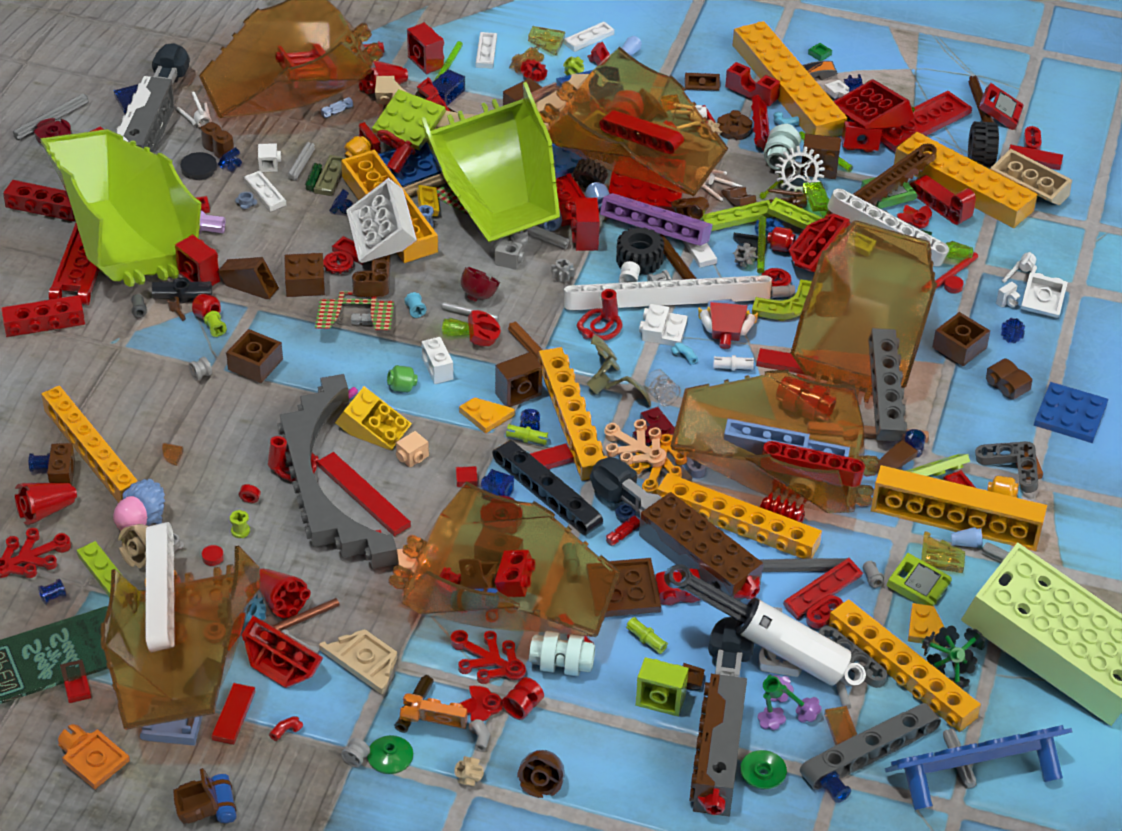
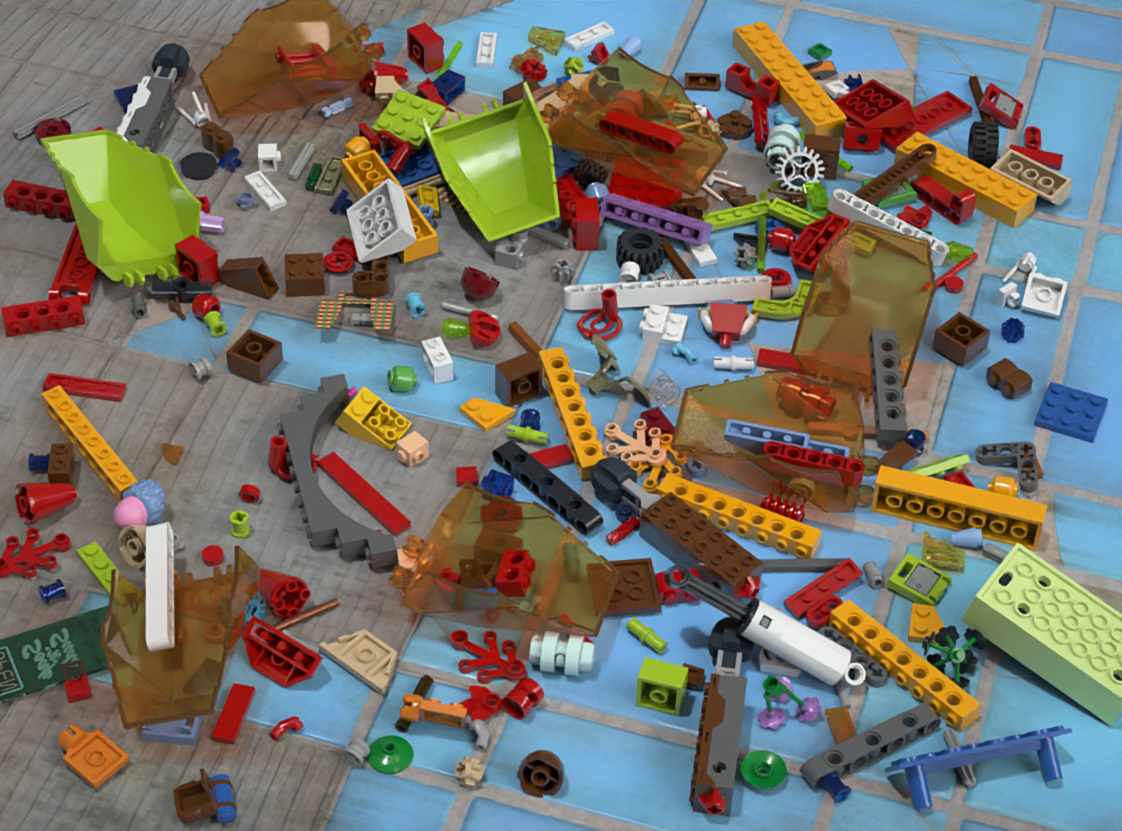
none -> red tile [42,373,127,402]

